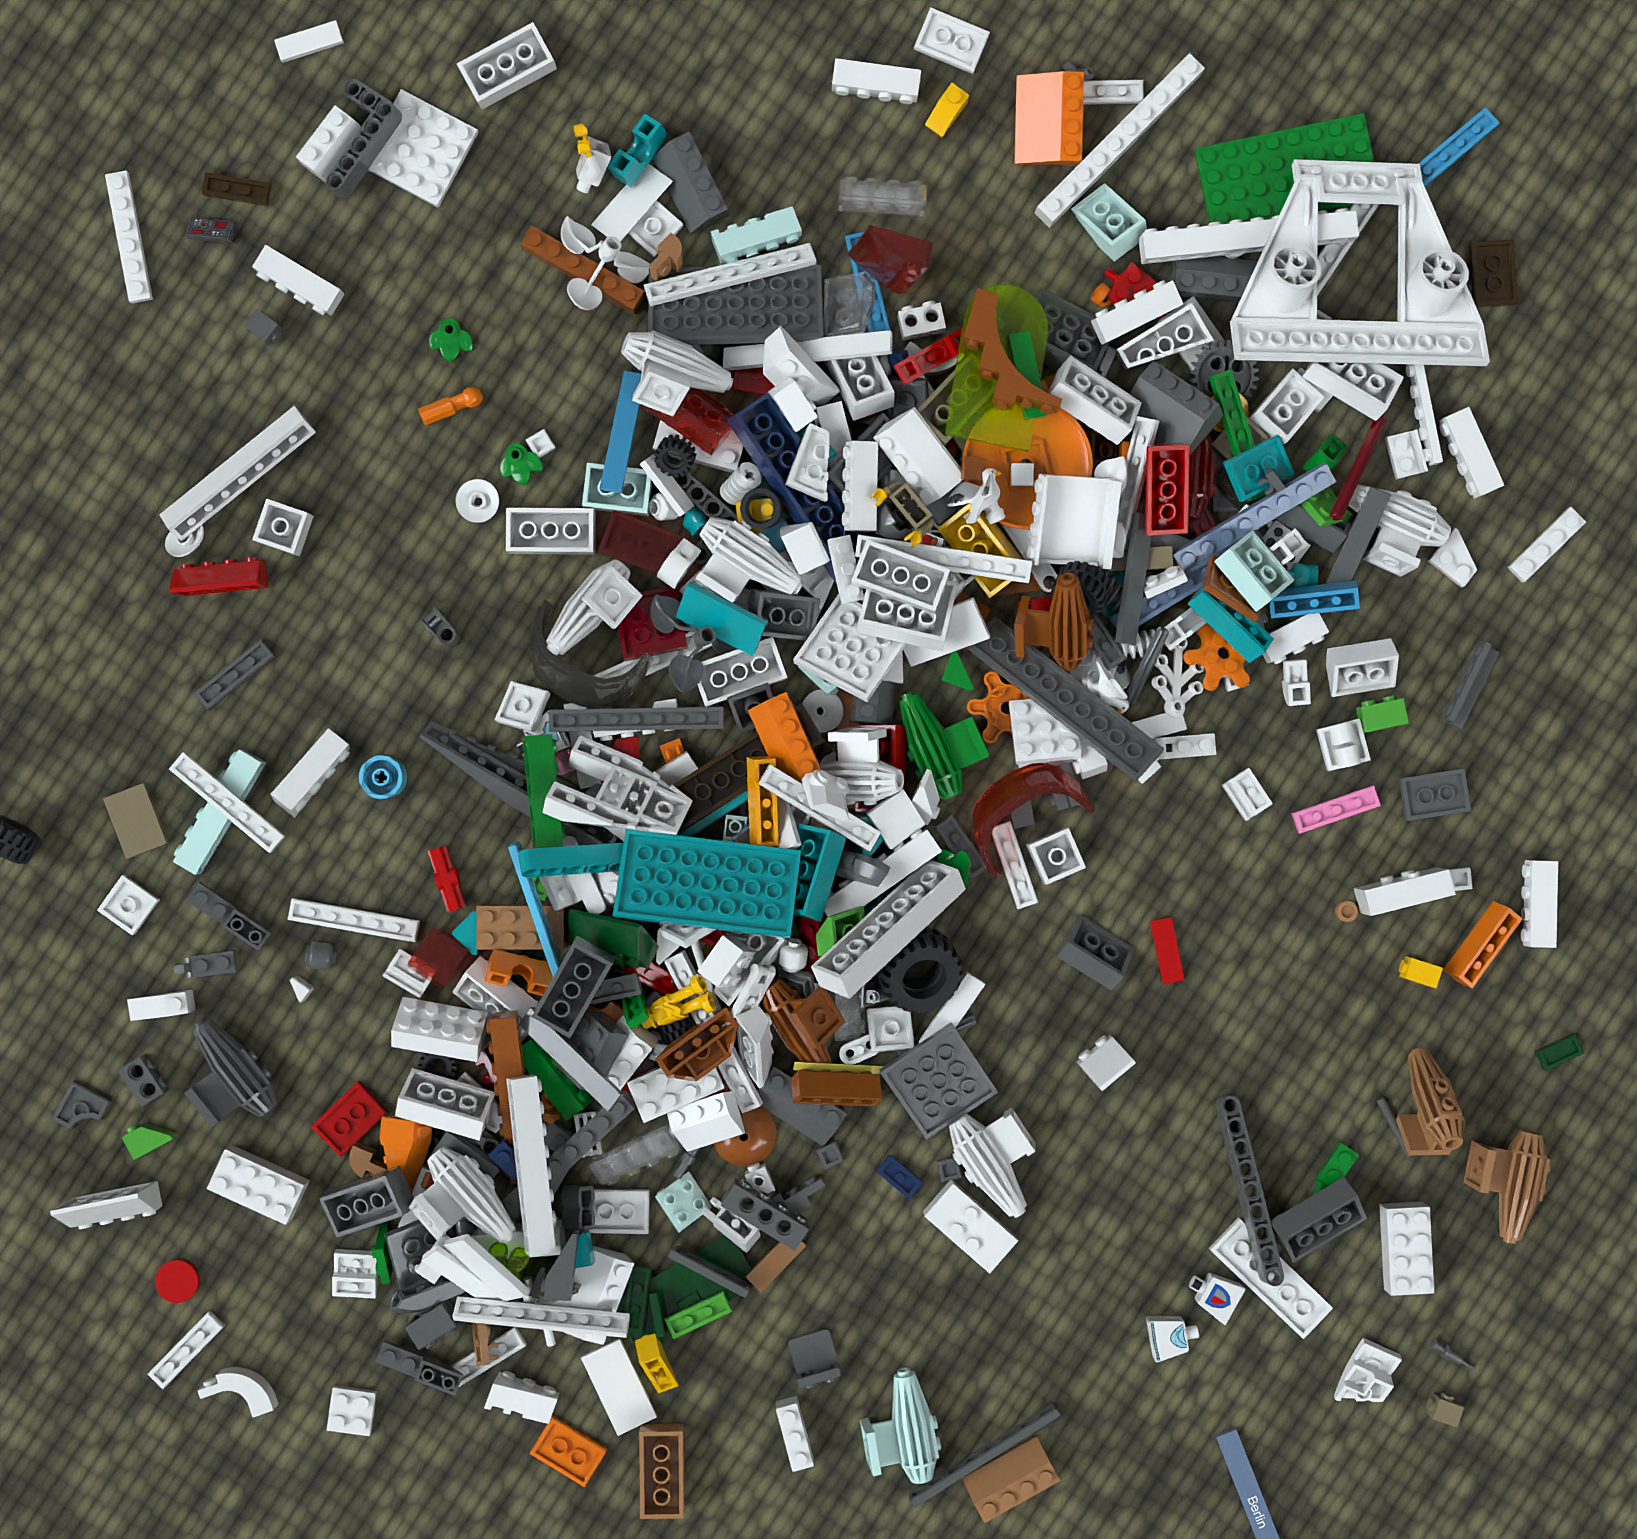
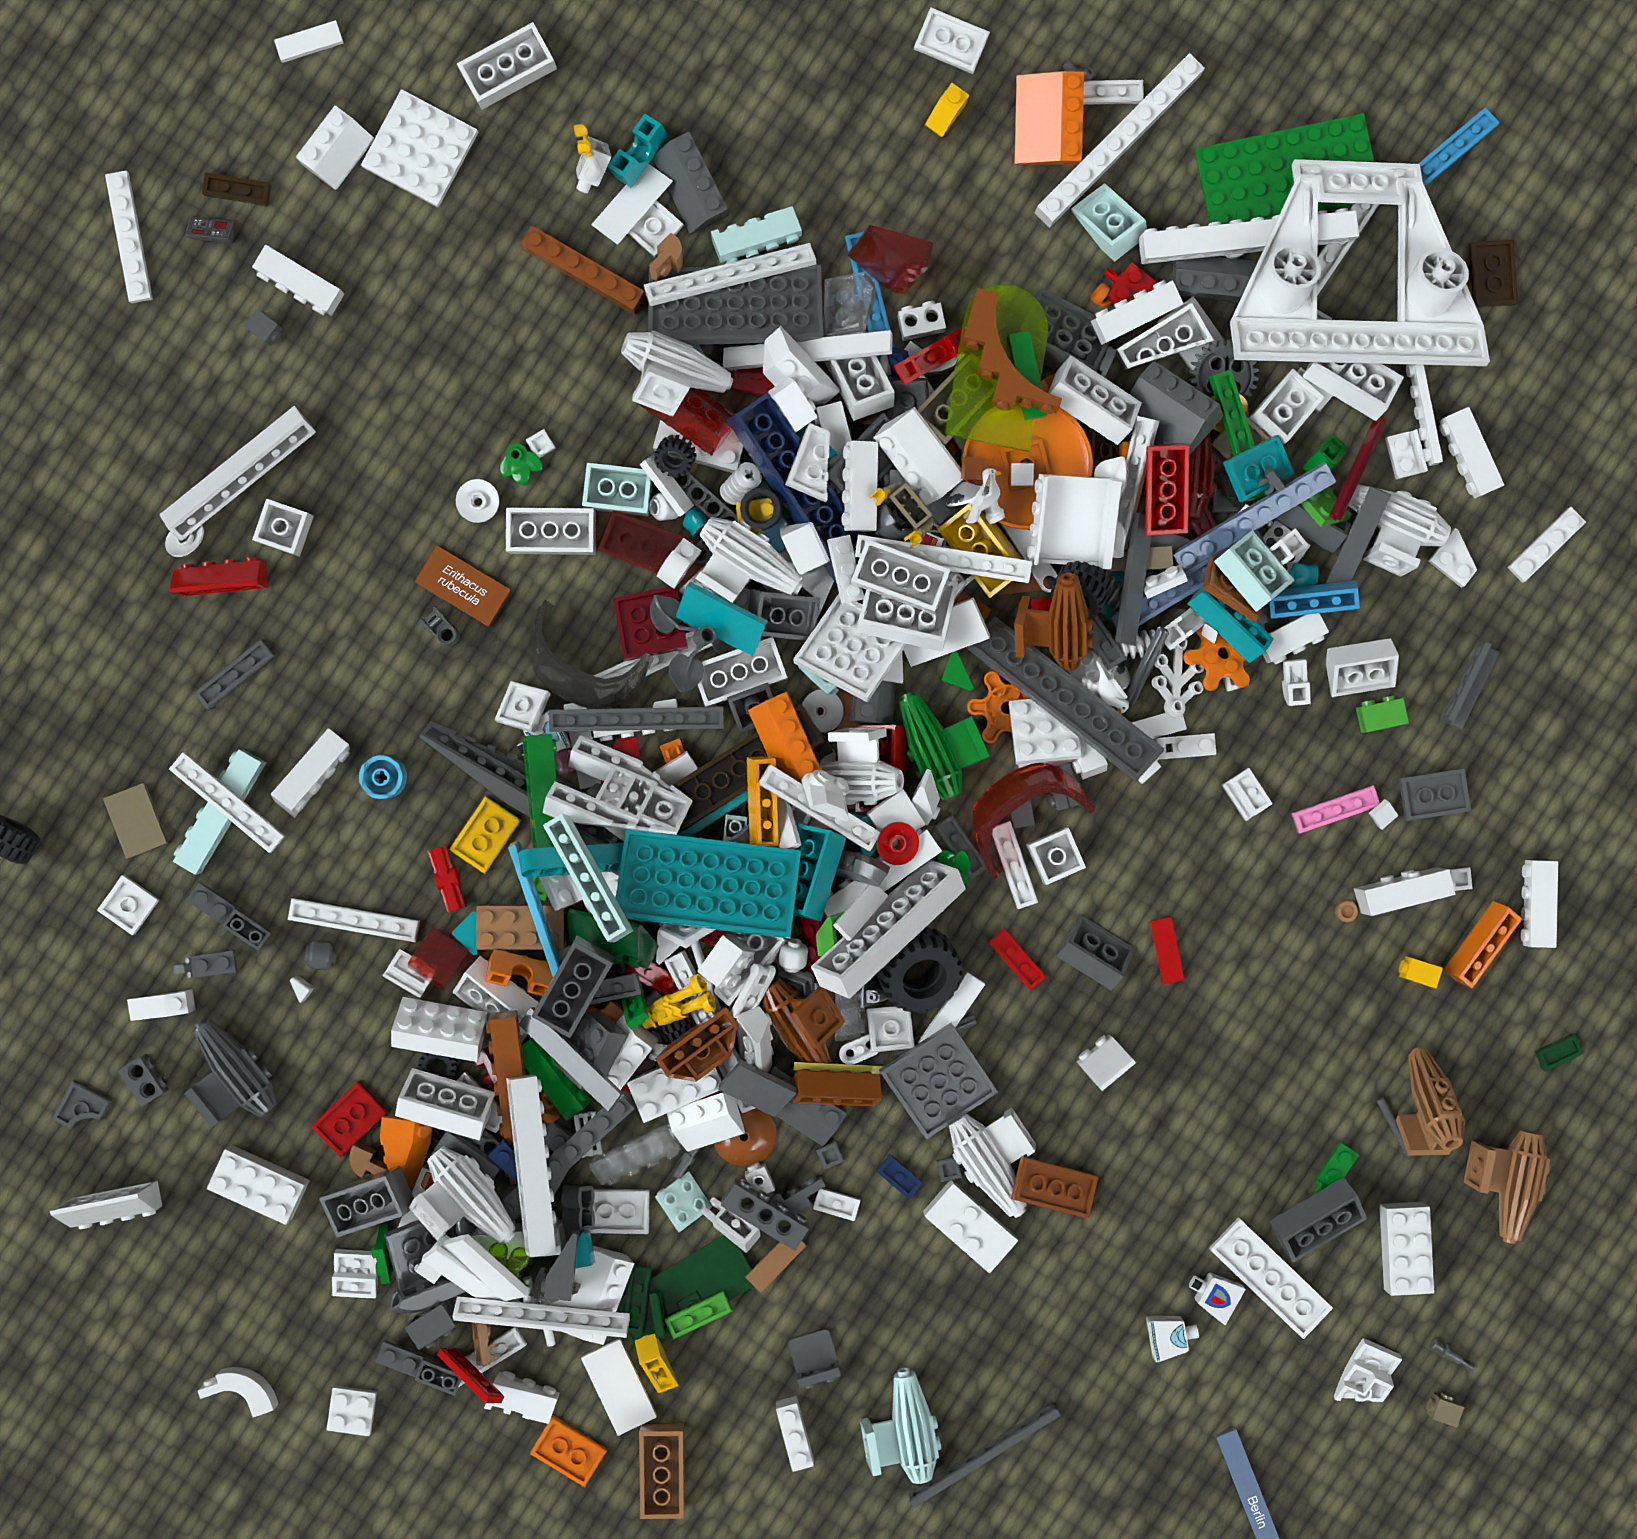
bright green slope [122,1123,178,1160] -> none
white tile [148,1311,225,1389] -> none
red tile [155,1259,200,1303] -> none
dark grey beam [326,79,402,198] -> none
orange piece [418,387,483,426] -> none
green plate [429,318,473,362] -> none
white piece [546,559,643,655] -> none
white plant [561,216,650,310] -> none
dark azure tile [600,371,641,493] -> none
dark grey tile [668,1245,752,1298] -> none
white brick [832,58,921,104] -> none
clear slope [838,177,927,217] -> none
medium nougat slope [962,1435,1060,1523] -> none
dark grey beam [1215,1095,1284,1286] -> none
white plate [1316,719,1370,771] -> none
none -> dark orange tile [415,545,511,627]
none -> red tile [437,1348,505,1403]
none -> yellow tile [449,796,522,874]
none -> light aqua brick [543,814,633,942]
none -> dark grey tile [718,1060,797,1117]
none -> white plate [813,1188,860,1221]
none -> white tile [833,885,888,941]
none -> red dish [877,822,919,865]
none -> red tile [988,928,1046,991]
none -> dark orange tile [1011,1156,1099,1219]
none -> white sticker [1201,623,1218,643]
none -> white tile [1369,799,1398,830]

